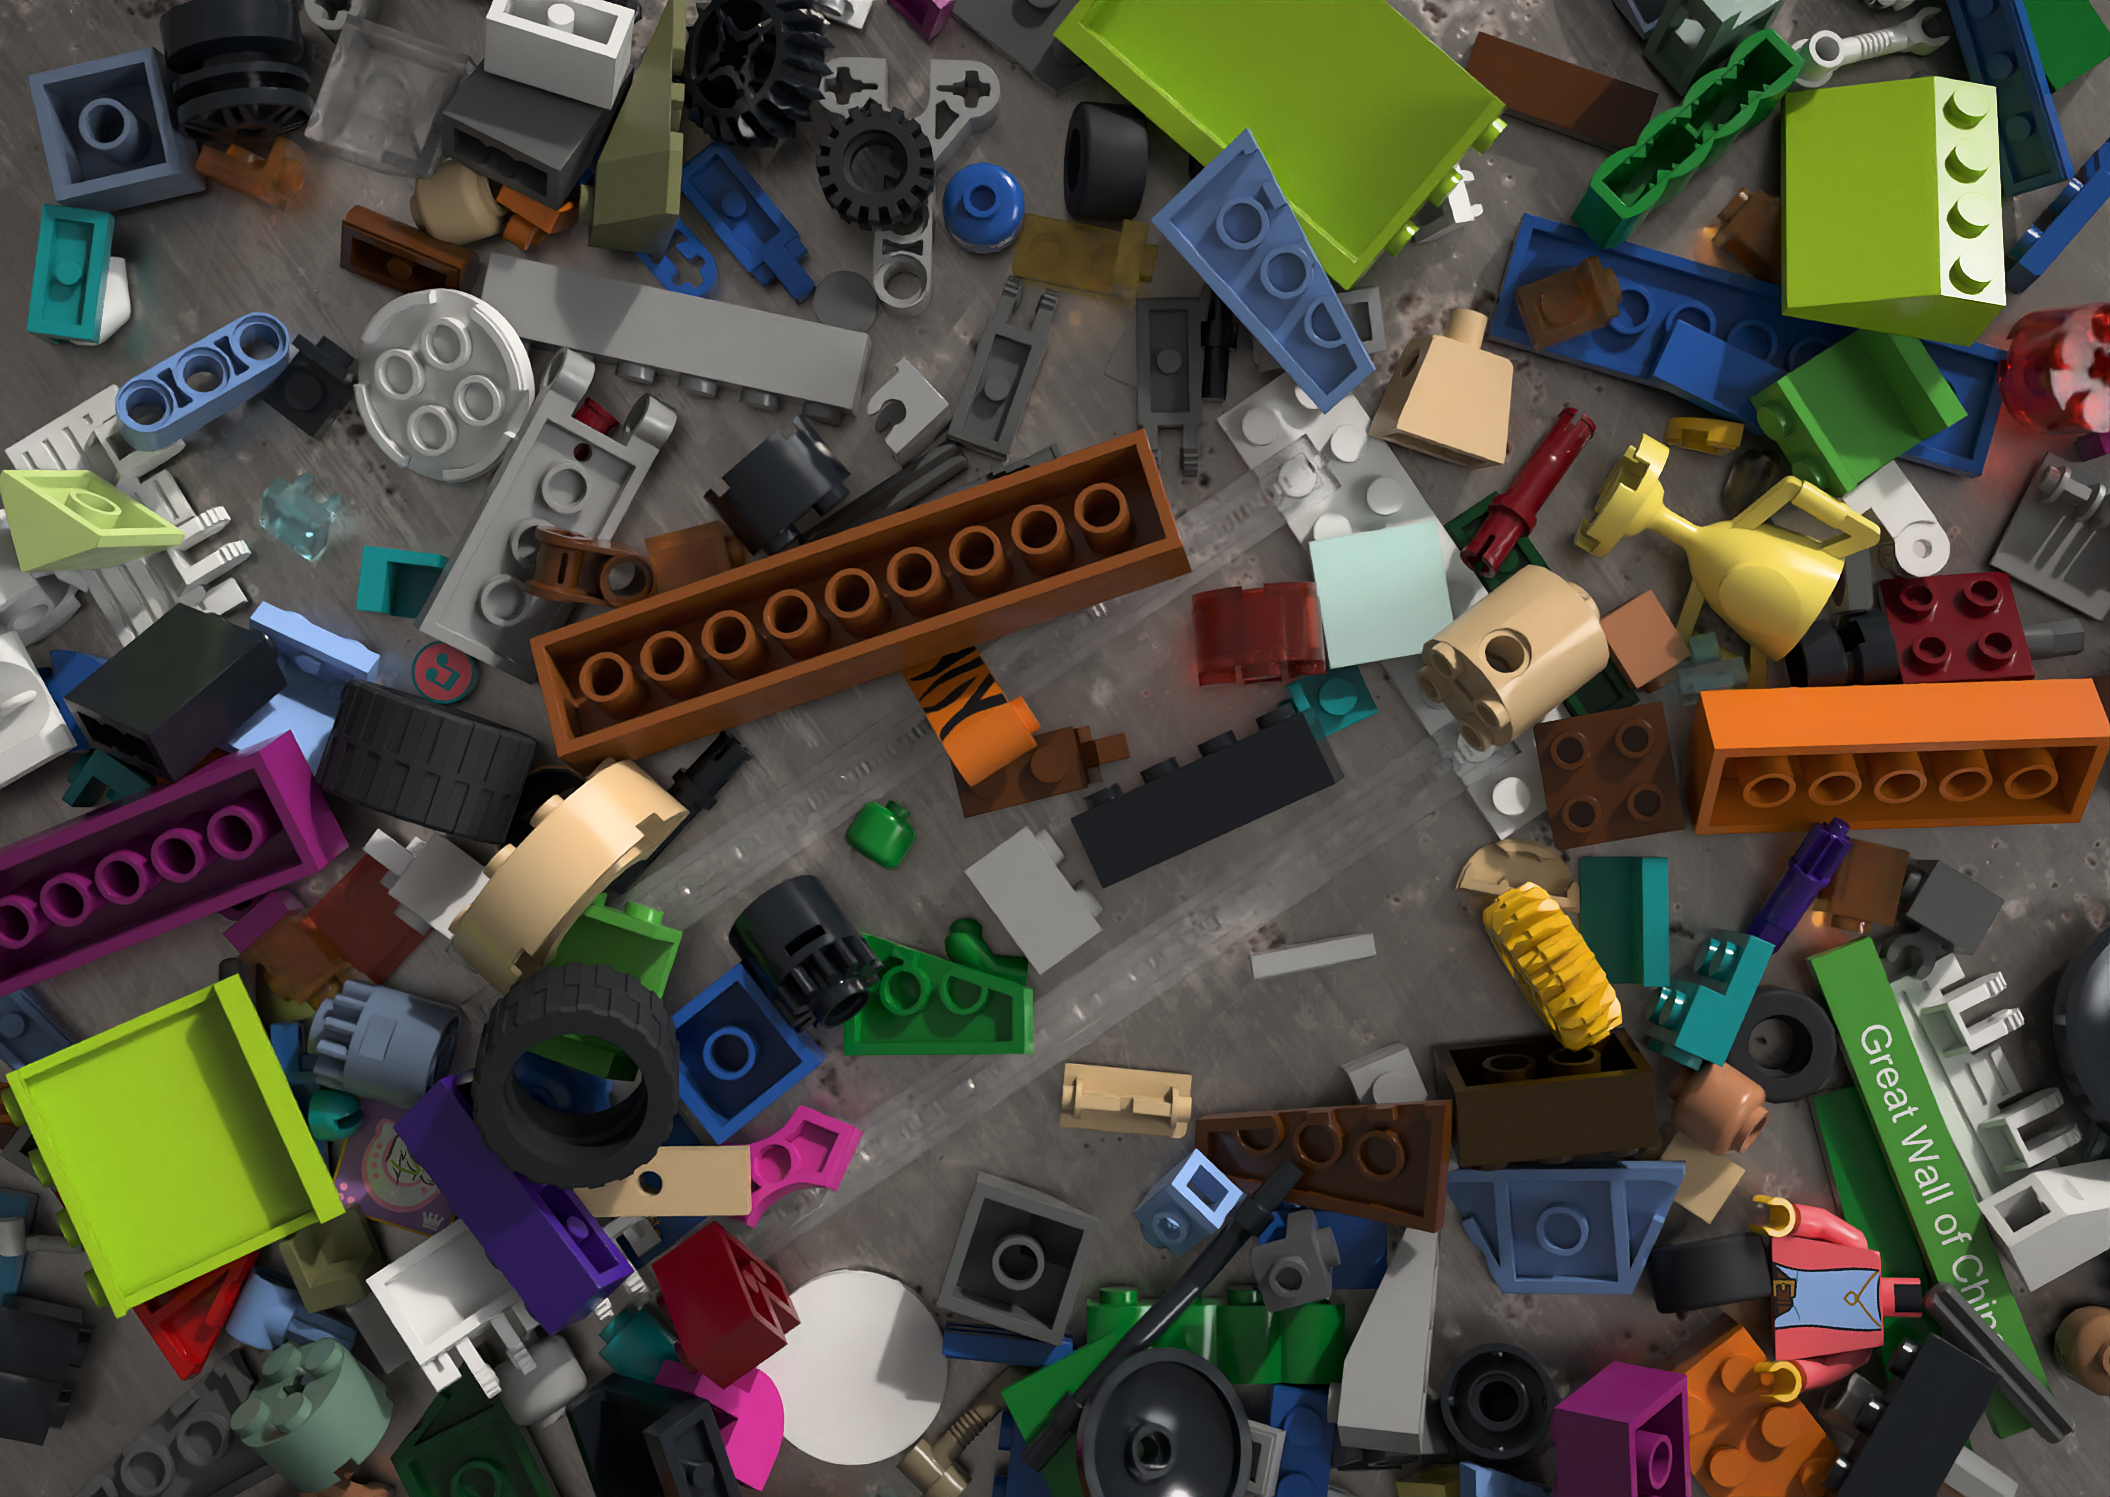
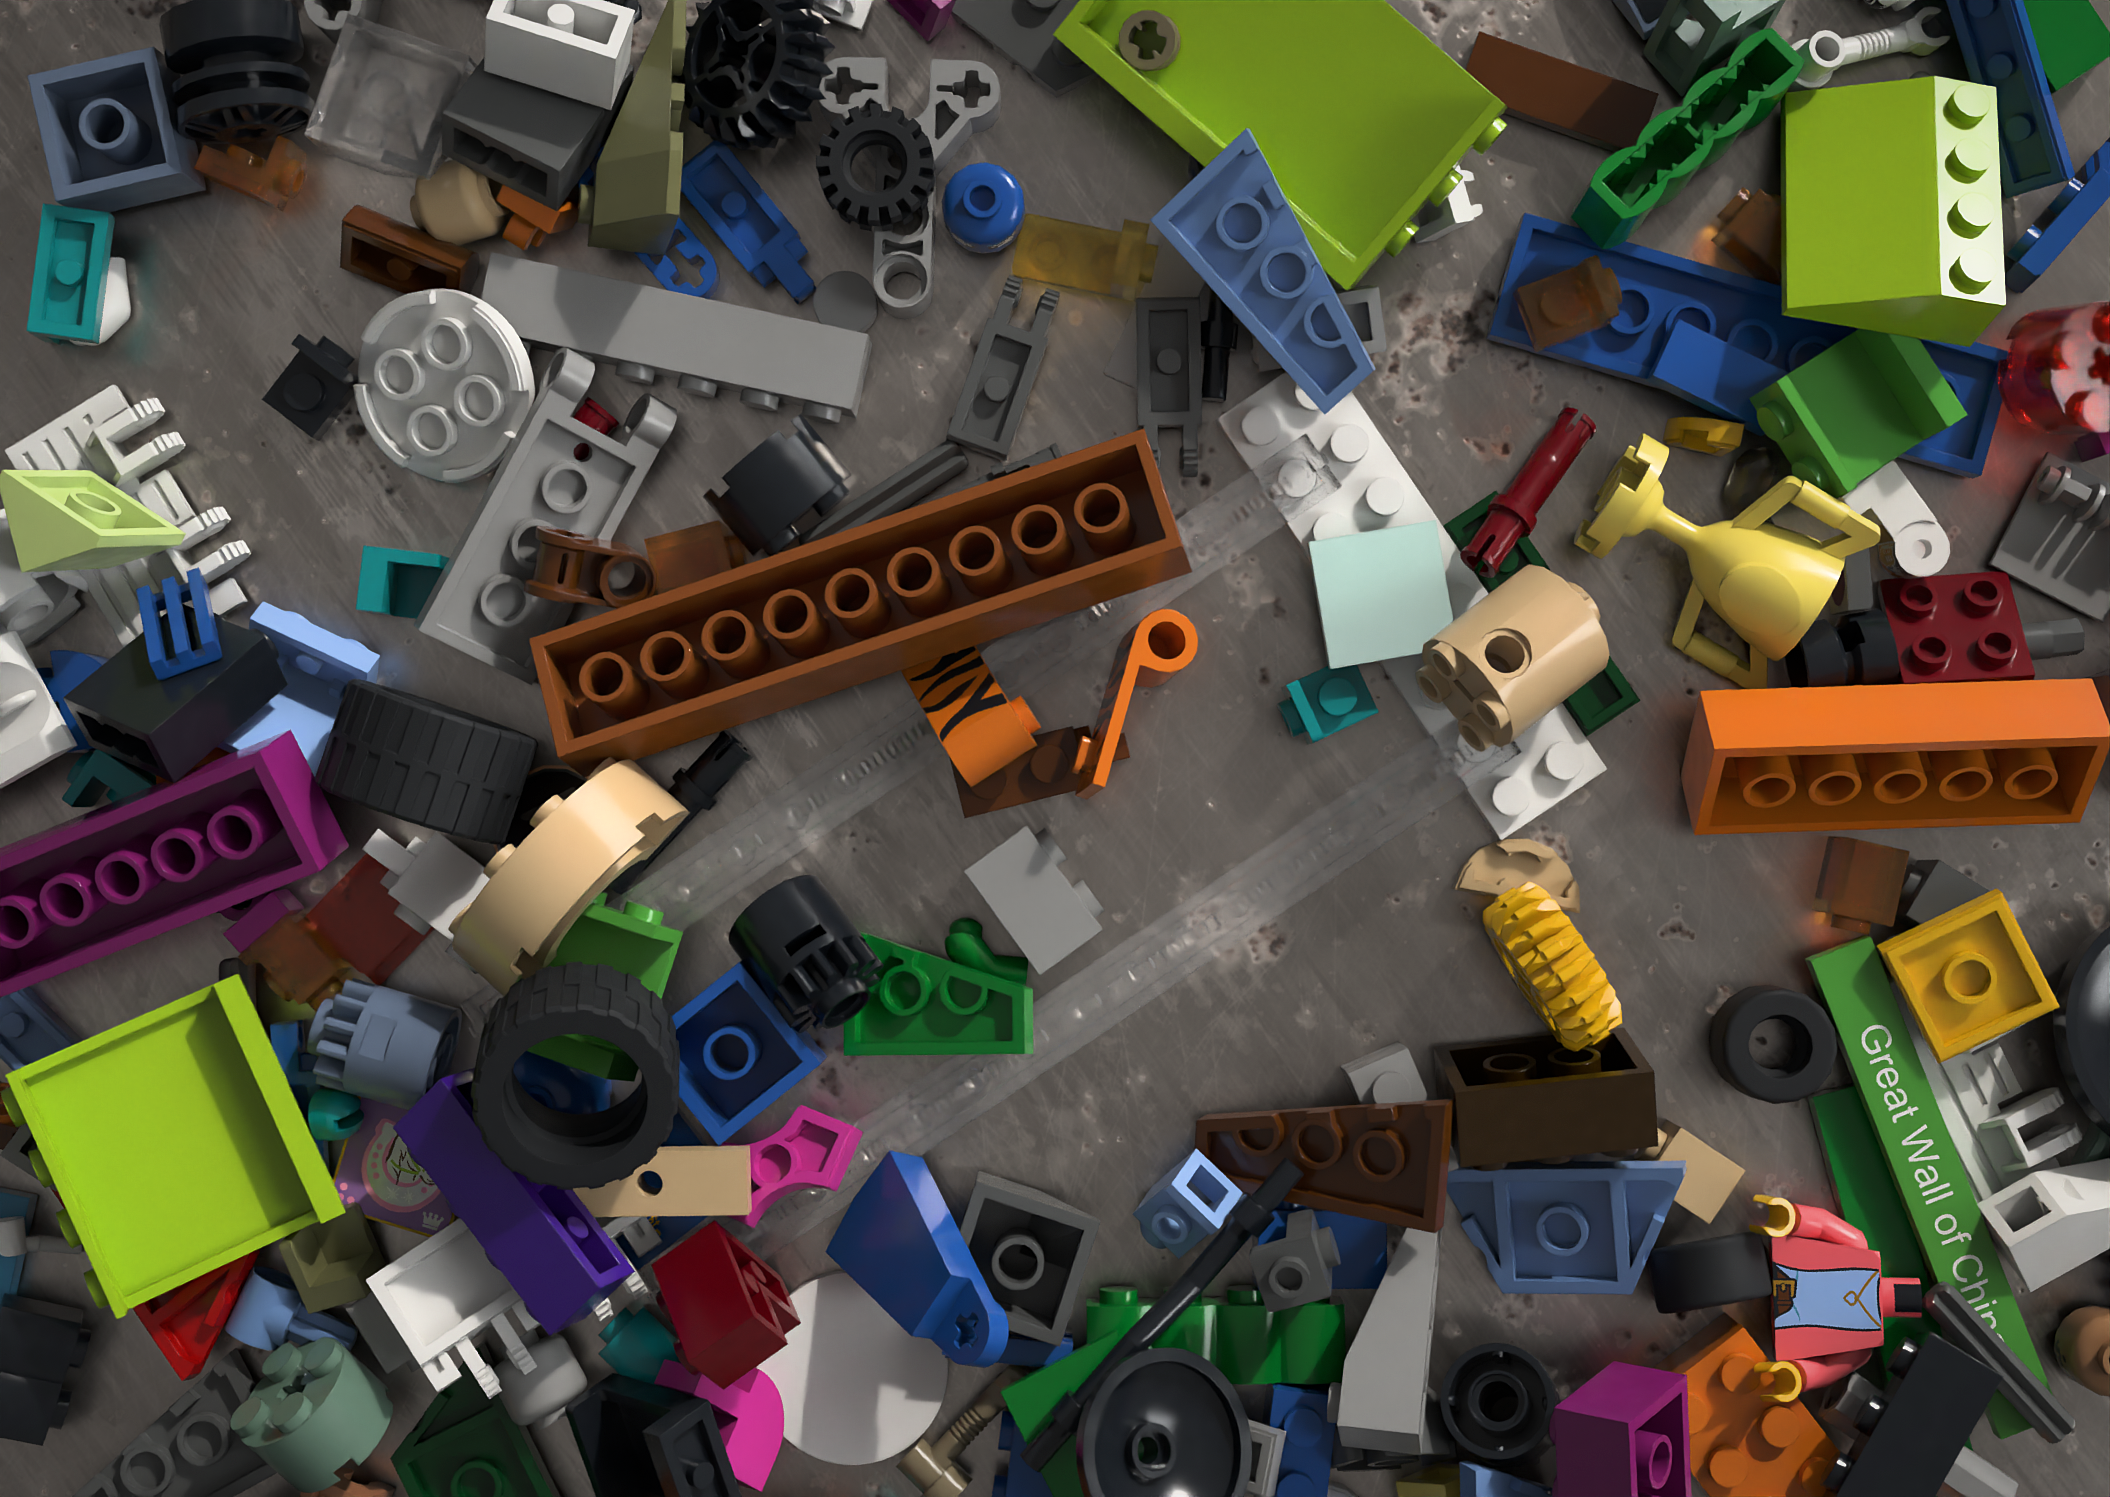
medium blue beam [115,312,289,452] -> none
clear light blue tile [260,473,341,562] -> none
coral tile [411,640,480,705] -> none
green piece [844,800,917,871] -> none
light grey hinge [867,357,953,469] -> none
tan hinge [1059,1063,1192,1139] -> none
black tyre [1063,101,1149,222] -> none
black brick [1071,703,1345,889] -> none
clear red brick [1191,582,1327,687] -> none
light grey tile [1248,933,1377,981] -> none
tan torso [1369,308,1513,470] -> none
reddish brown bracket [1533,701,1685,850] -> none
teal panel [1578,856,1670,987] -> none
nougat brick [1599,589,1692,694] -> none
teal plate [1645,929,1775,1071] -> none
nougat head [1667,1061,1771,1156] -> none
clear light blue tile [1675,632,1748,707] -> none
dark purple piece [1744,817,1853,955] -> none
none -> blue tile [136,567,223,680]
none -> blue piece [825,1150,1009,1368]
none -> orange door [1071,609,1198,800]
none -> dark tan bush [1119,10,1181,71]
none -> yellow tile [1877,888,2060,1064]

